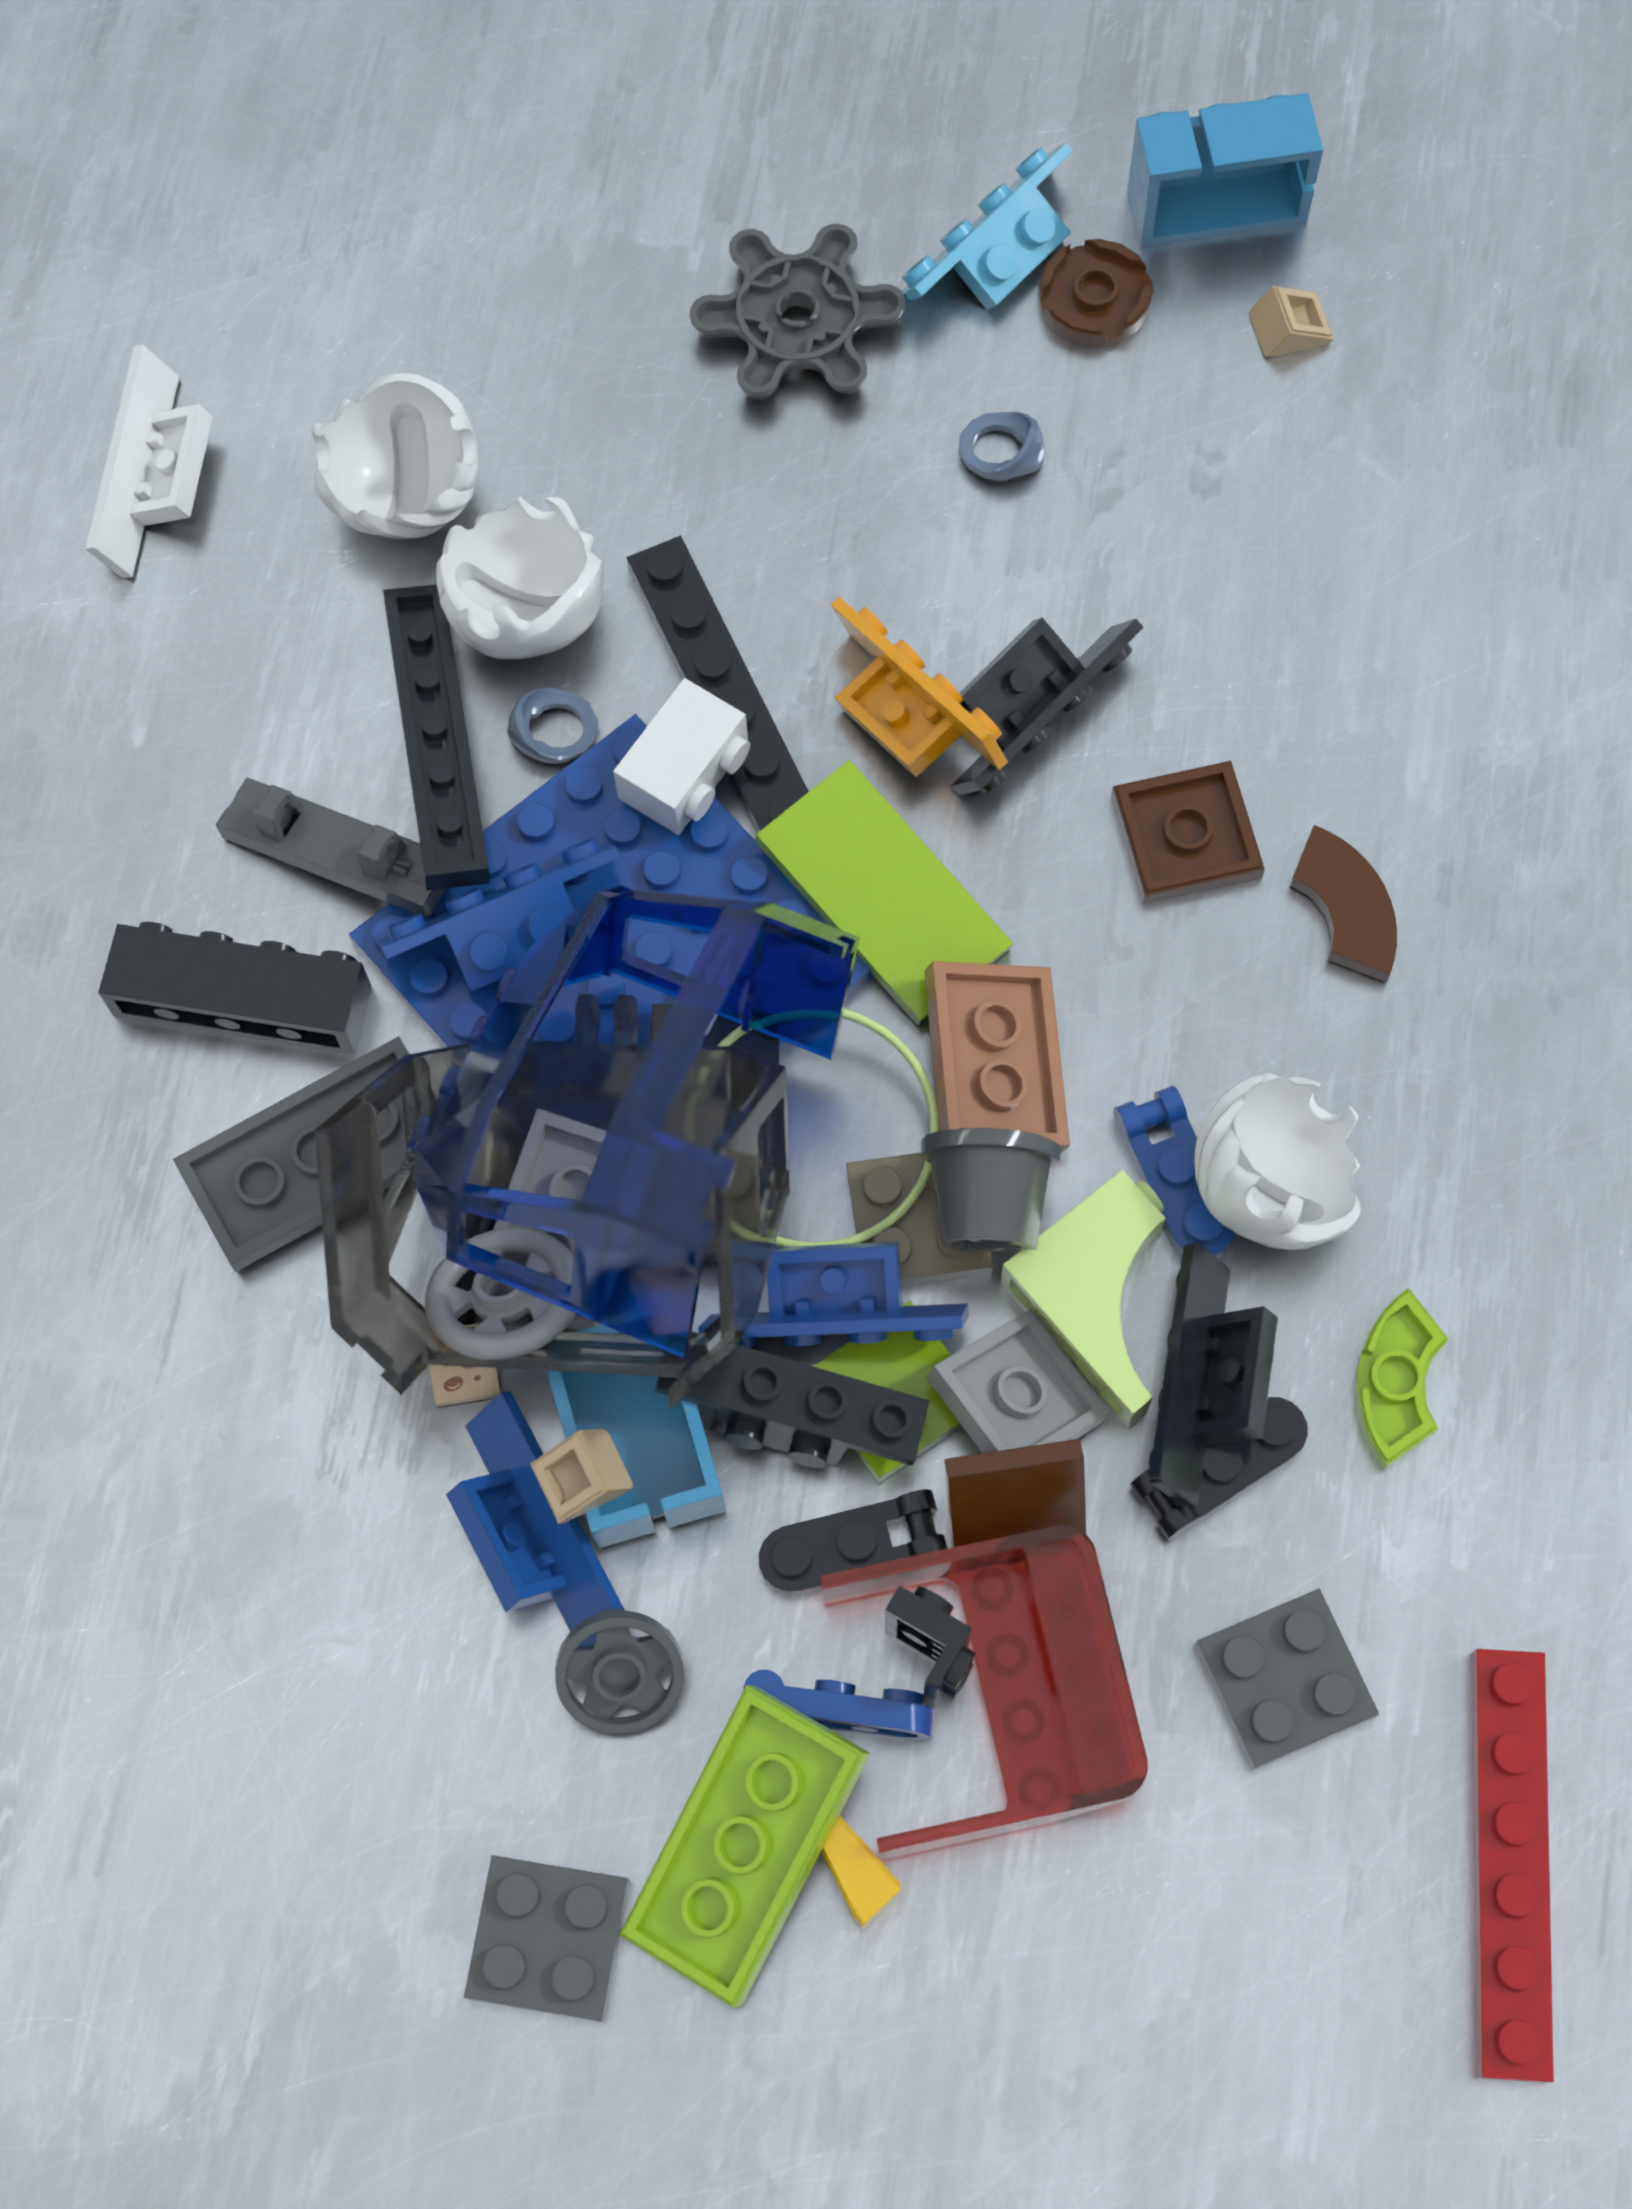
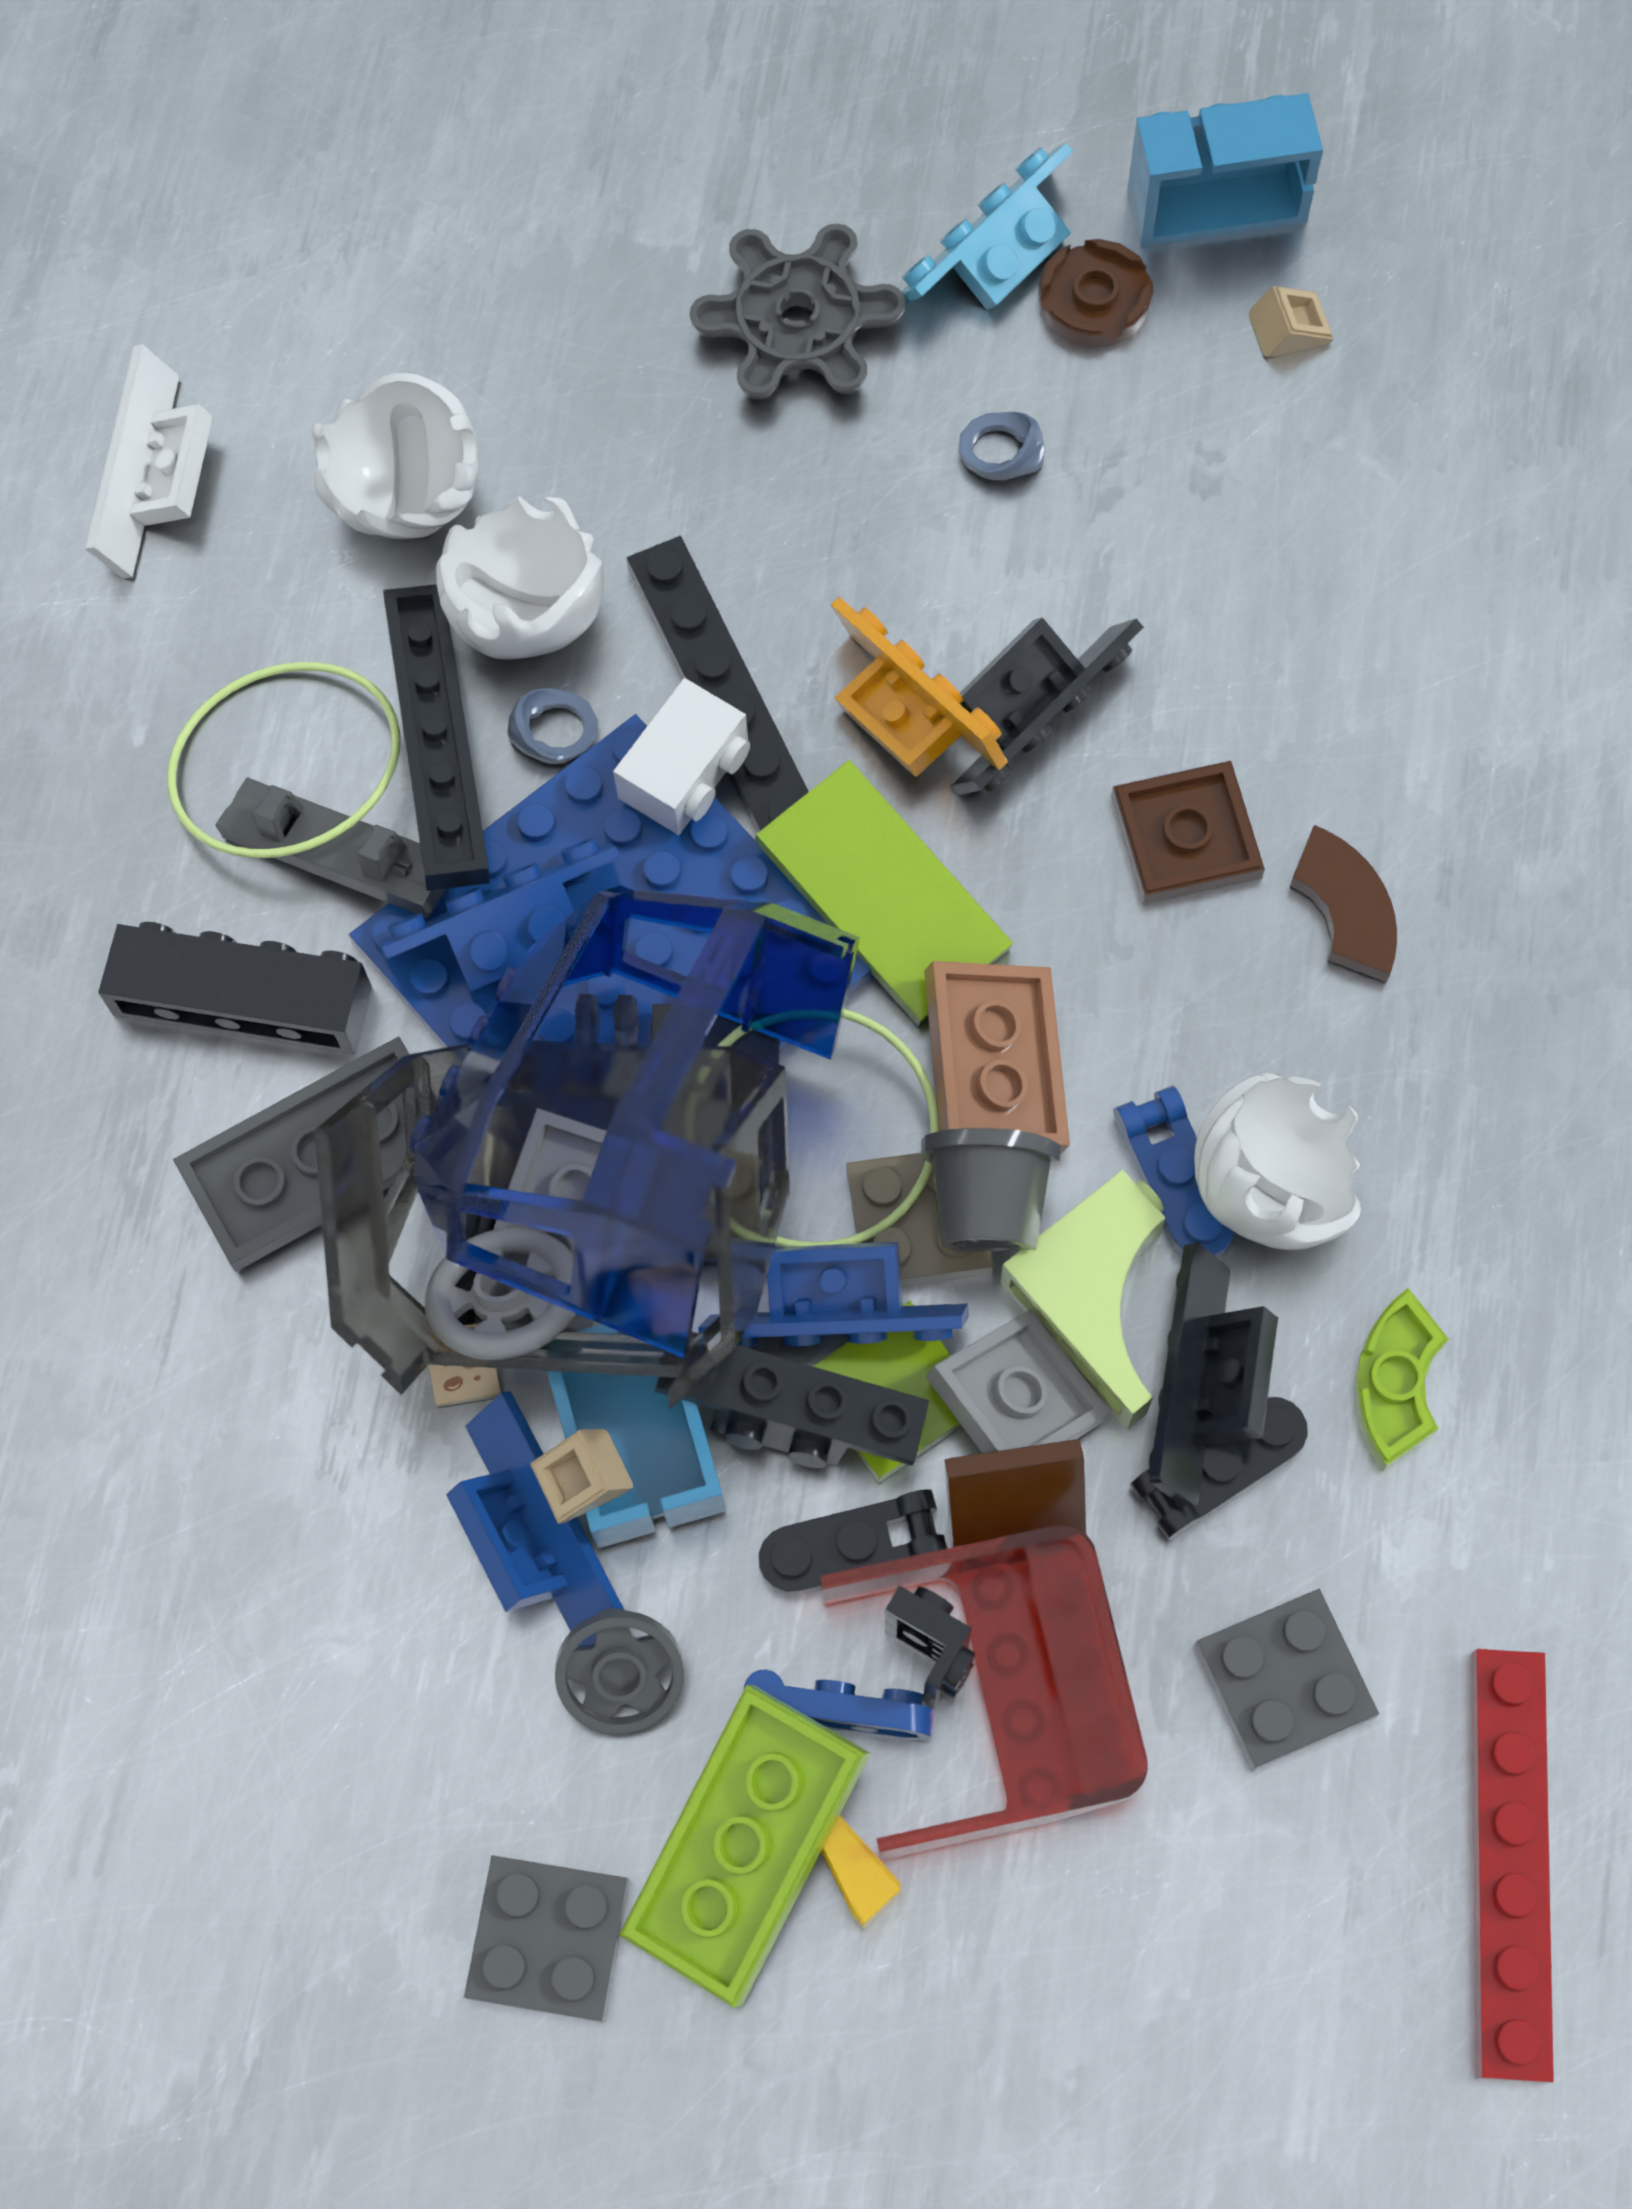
none -> yellowish green piece [167,662,401,858]

